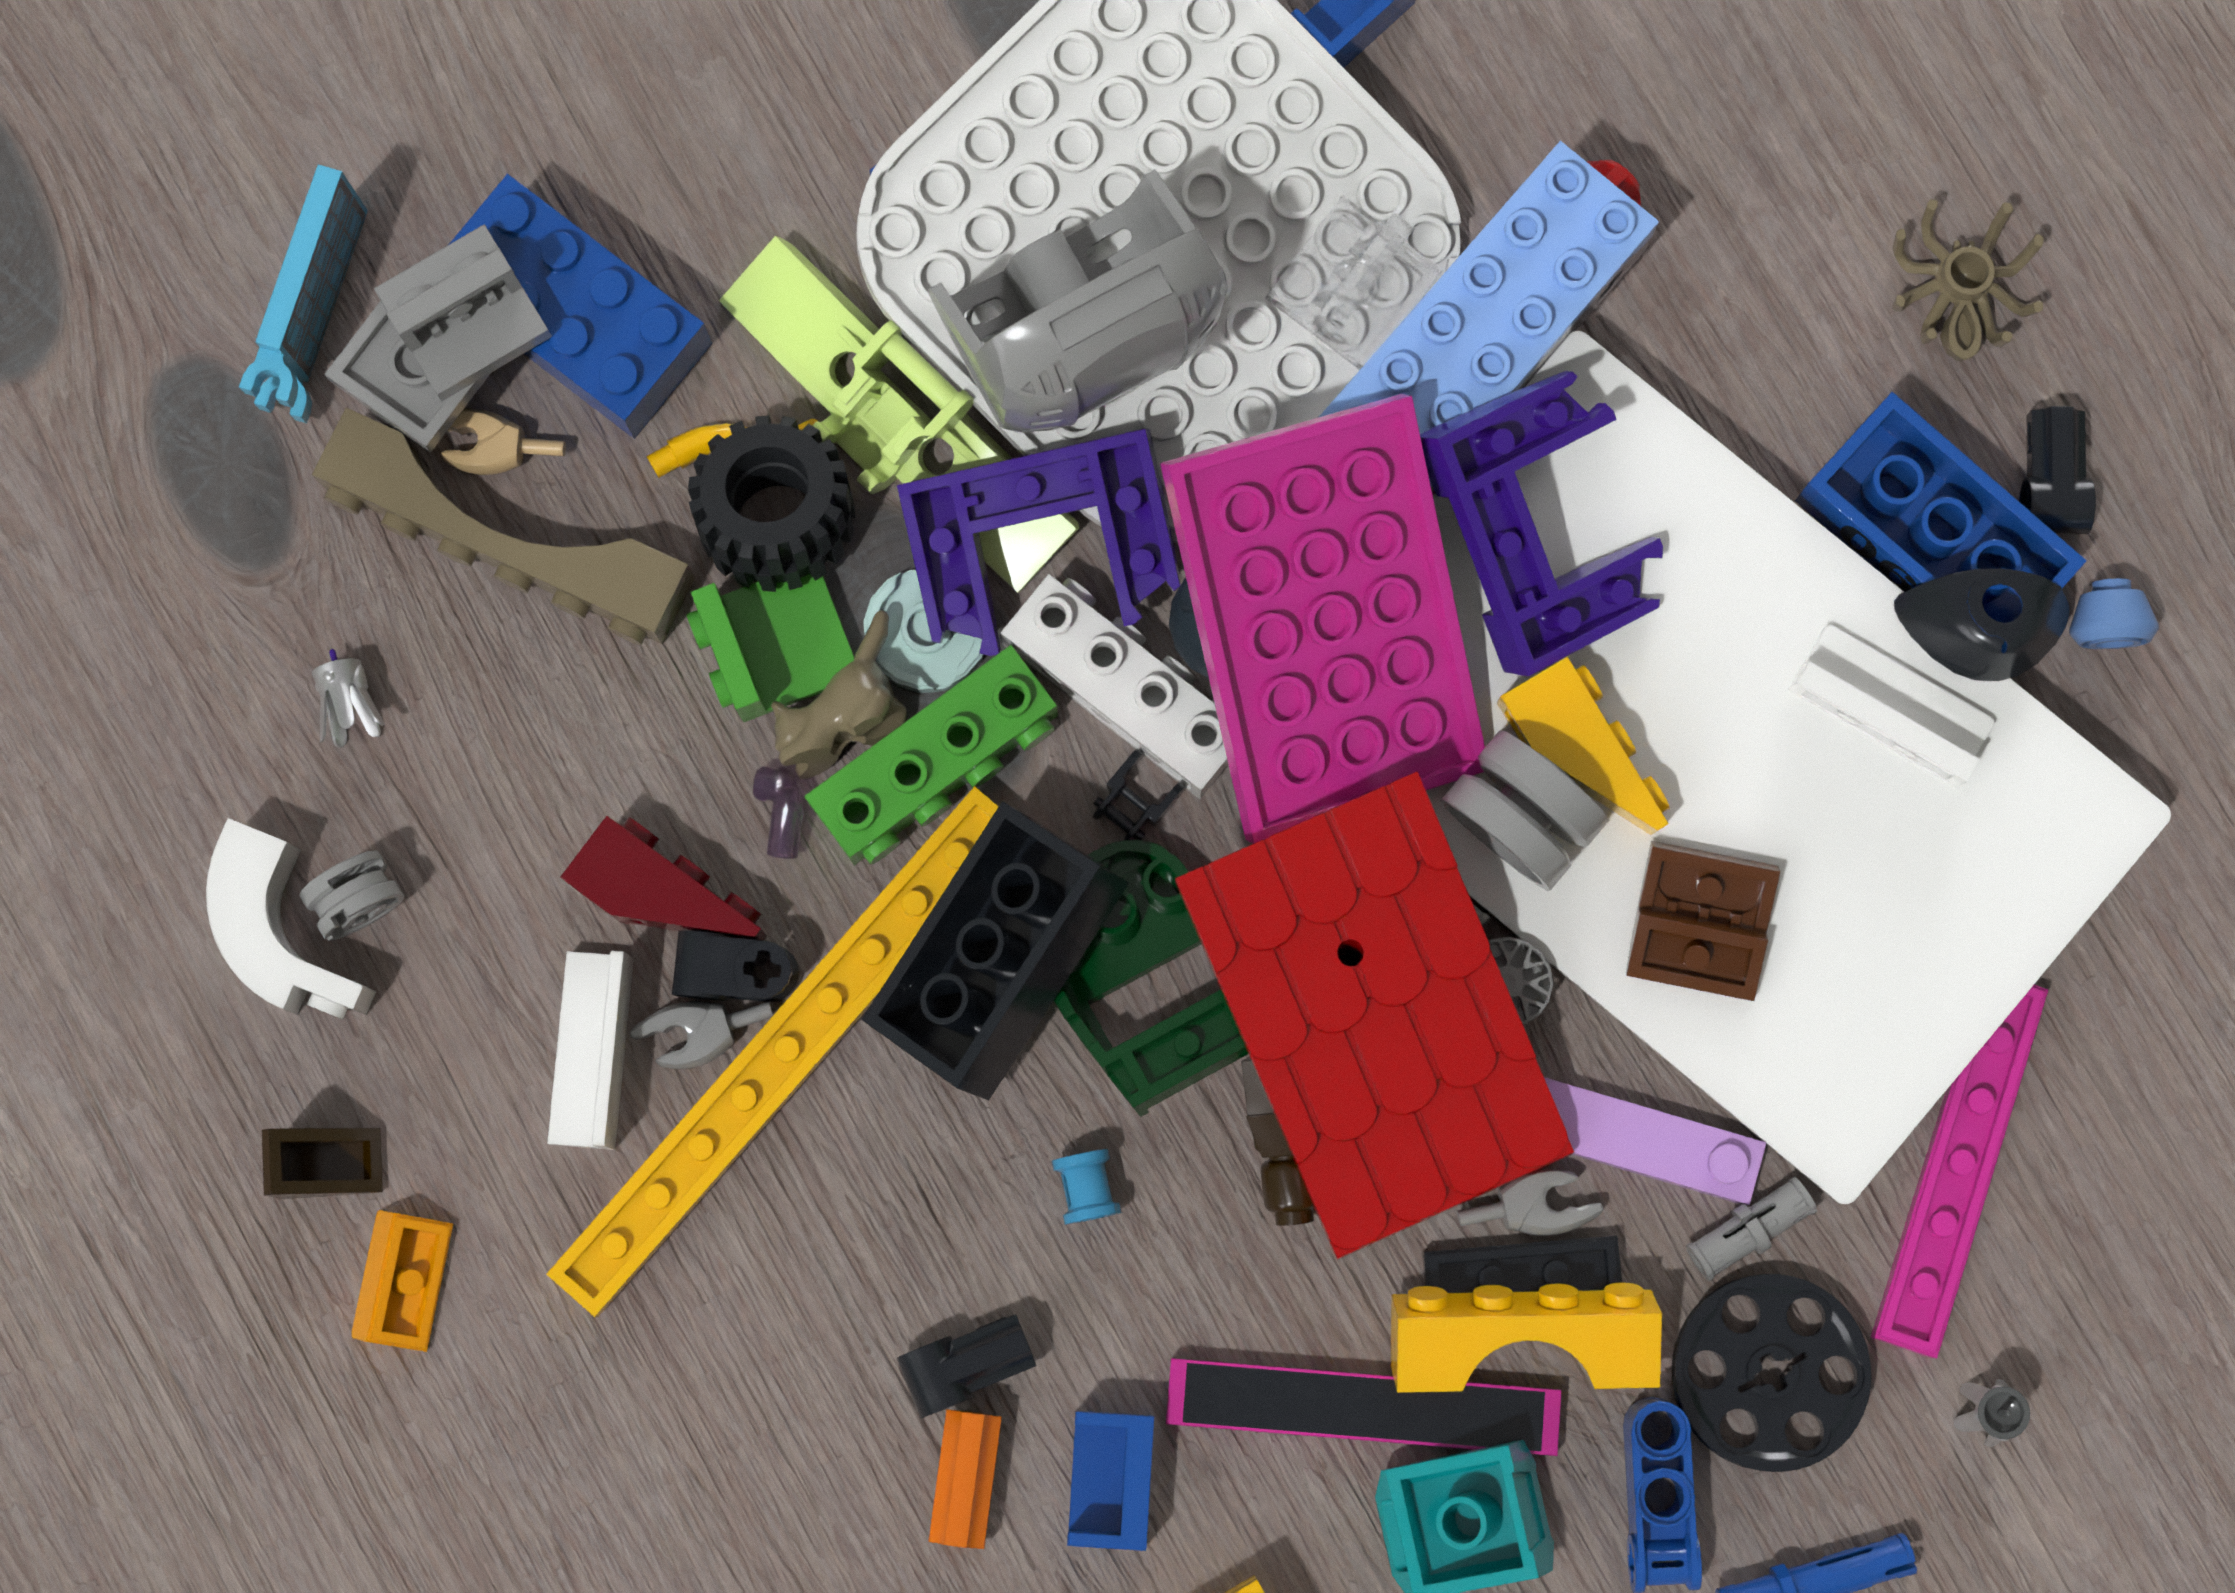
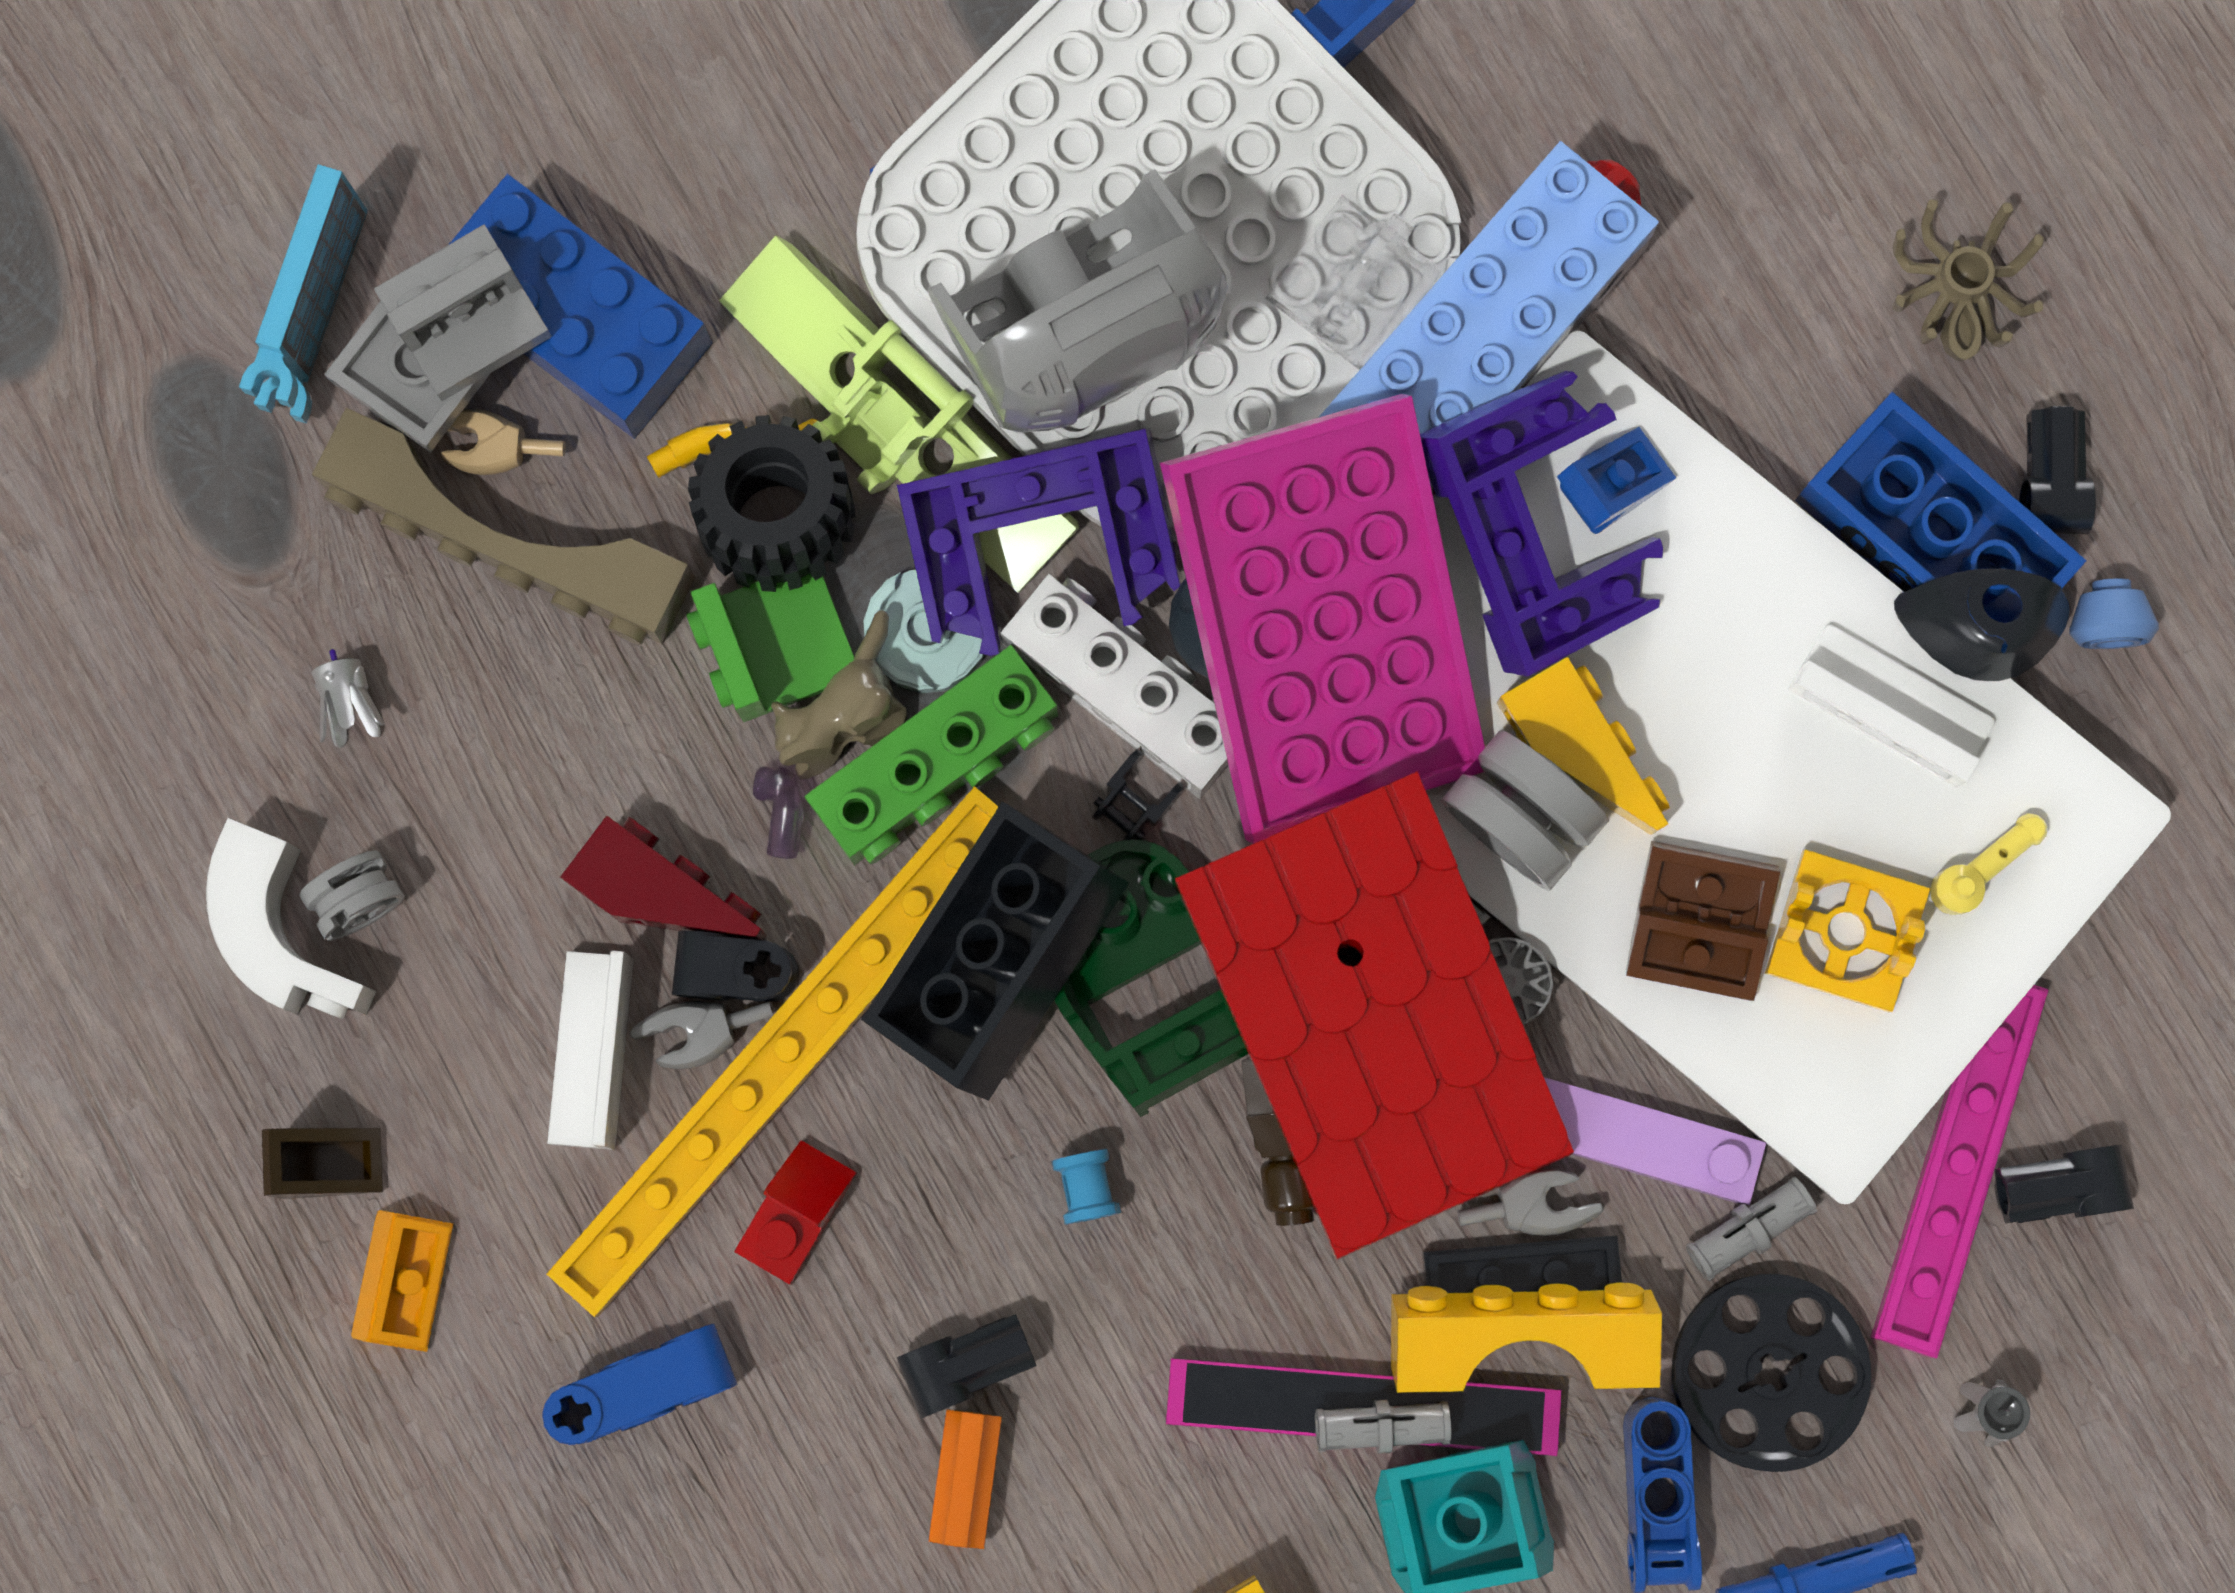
blue panel [1067,1410,1154,1551] -> none
none -> blue piece [542,1324,738,1445]
none -> red slope [734,1140,857,1285]
none -> light grey pin [1315,1400,1451,1454]
none -> blue slope [1556,427,1676,534]
none -> yellow piece [1764,849,1930,1013]
none -> light yellow piece [1930,813,2047,915]
none -> black piece [1994,1144,2134,1224]

